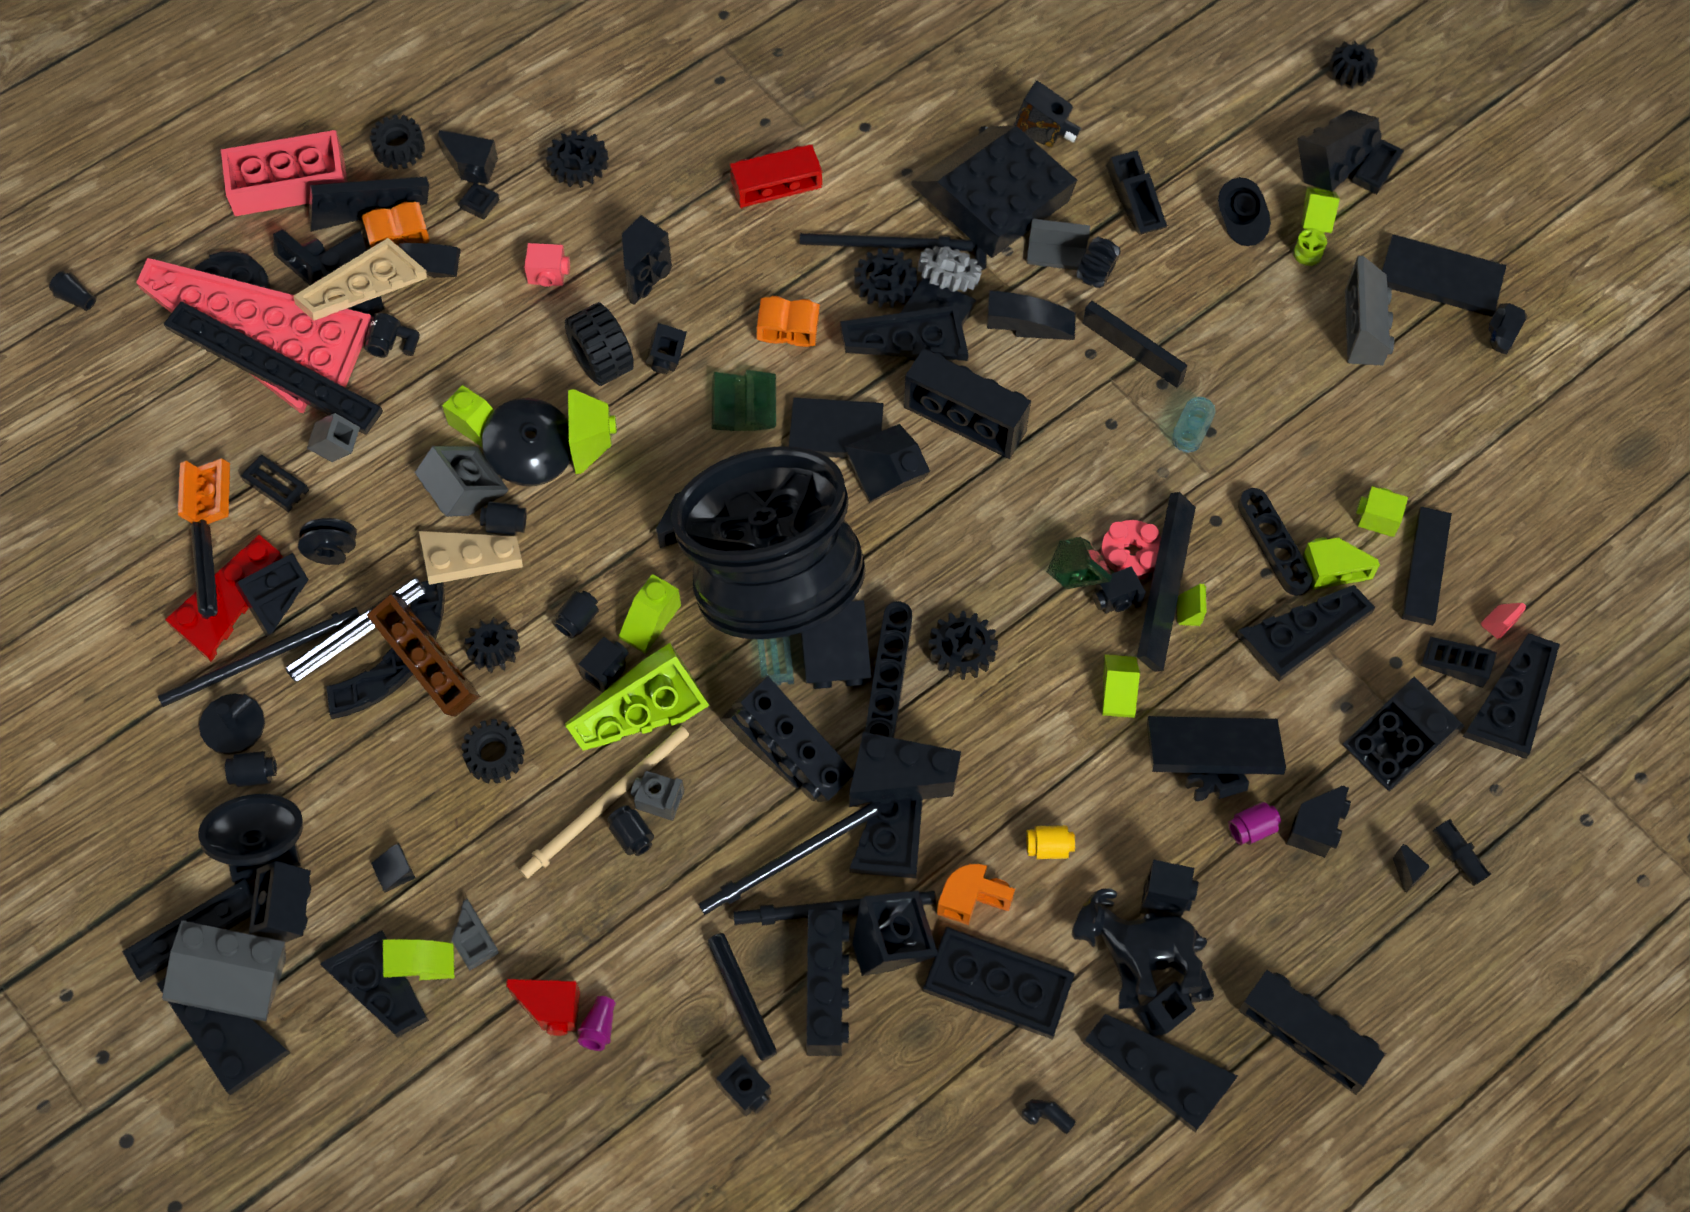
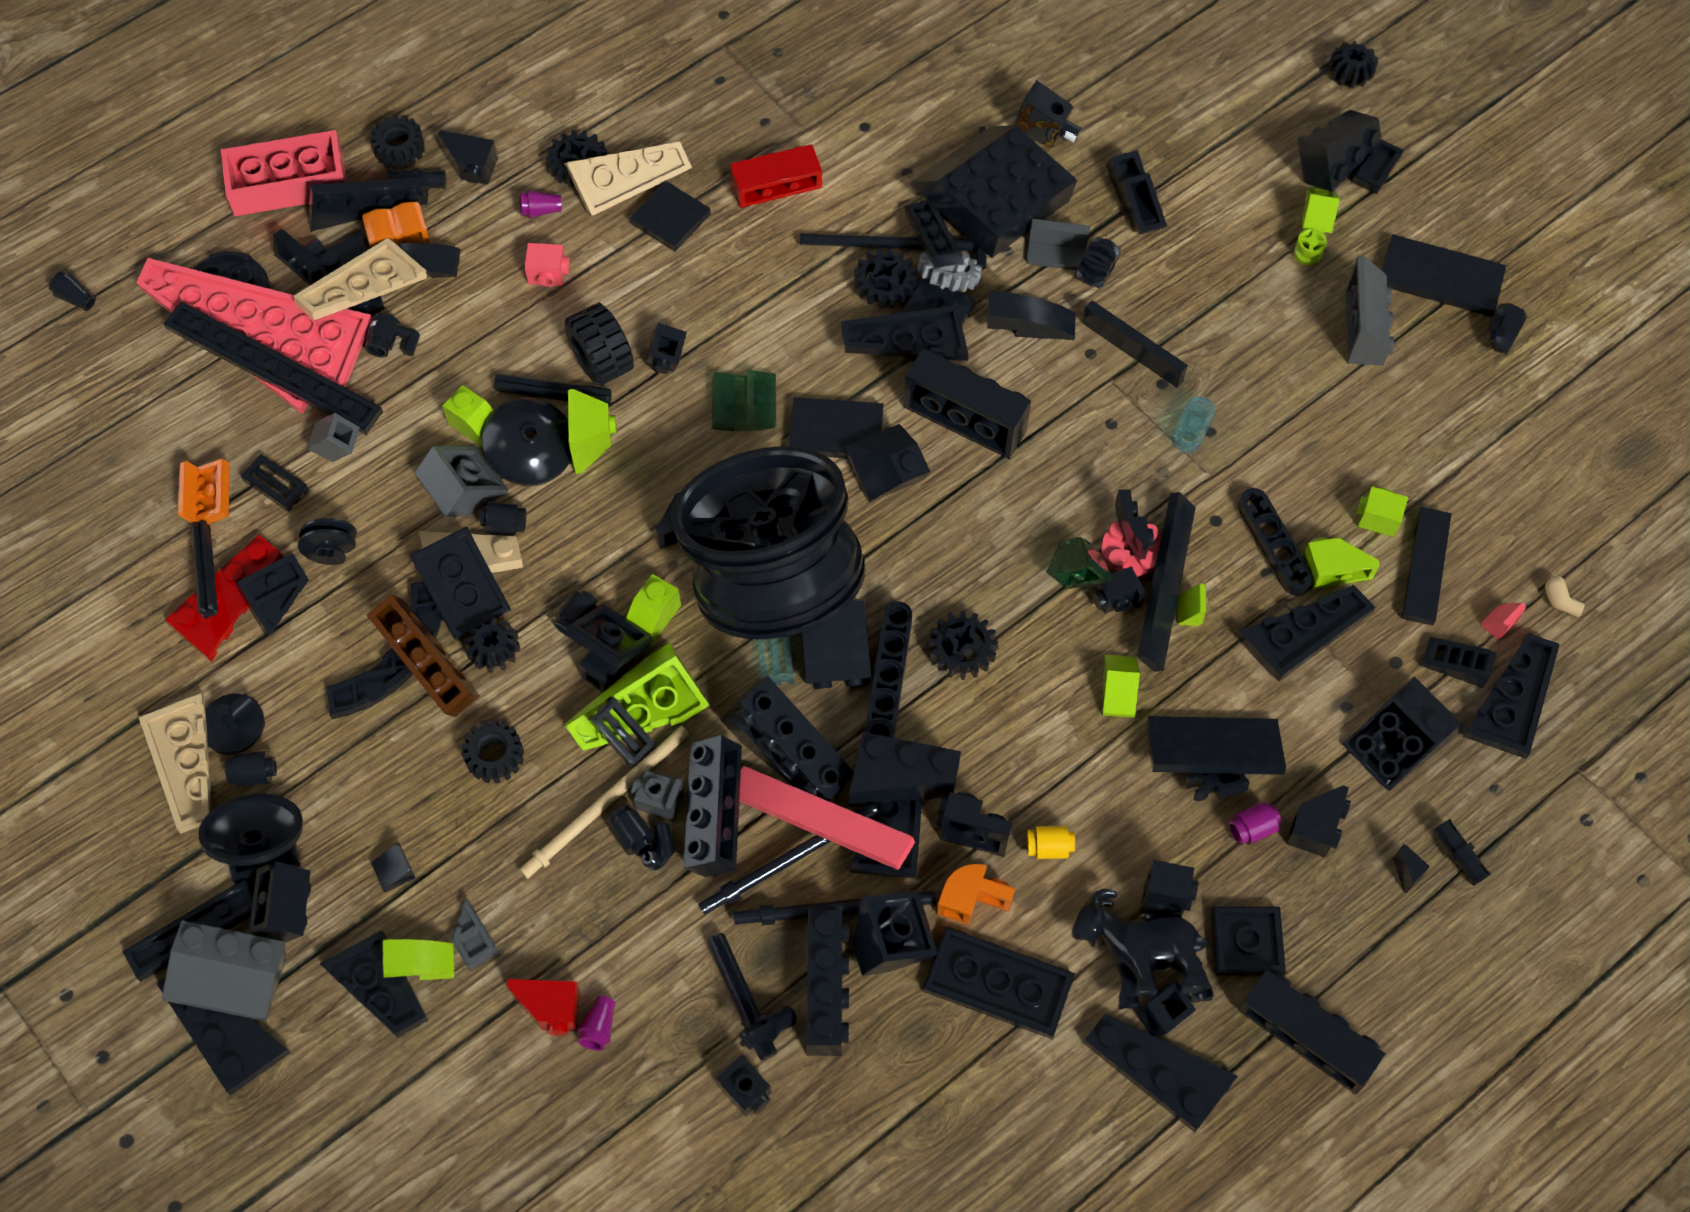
black bar [158,607,360,707] -> none
axle [285,578,425,682] -> none
black tile [459,182,500,220] -> none
black slope [622,215,672,305] -> none
orange brick [757,296,820,347] -> none
black arm [1021,1099,1076,1134] -> none
black piece [1218,177,1271,247] -> none
none -> tan wing [139,693,212,834]
none -> black pin [387,168,446,189]
none -> black tile [410,526,511,640]
none -> black axle [494,374,612,406]
none -> magenta cone [519,190,562,219]
none -> tan wing [564,141,692,216]
none -> black tile [565,604,654,669]
none -> black tile [587,697,655,767]
none -> black tile [630,181,711,252]
none -> black arm [642,823,674,871]
none -> black brick [684,735,742,877]
none -> coral tile [739,766,915,870]
none -> black axle [739,1006,797,1050]
none -> black tile [904,201,963,269]
none -> black plate [936,792,1012,857]
none -> black slope [1115,489,1154,559]
none -> black tile [1211,907,1286,976]
none -> tan arm [1545,575,1585,618]

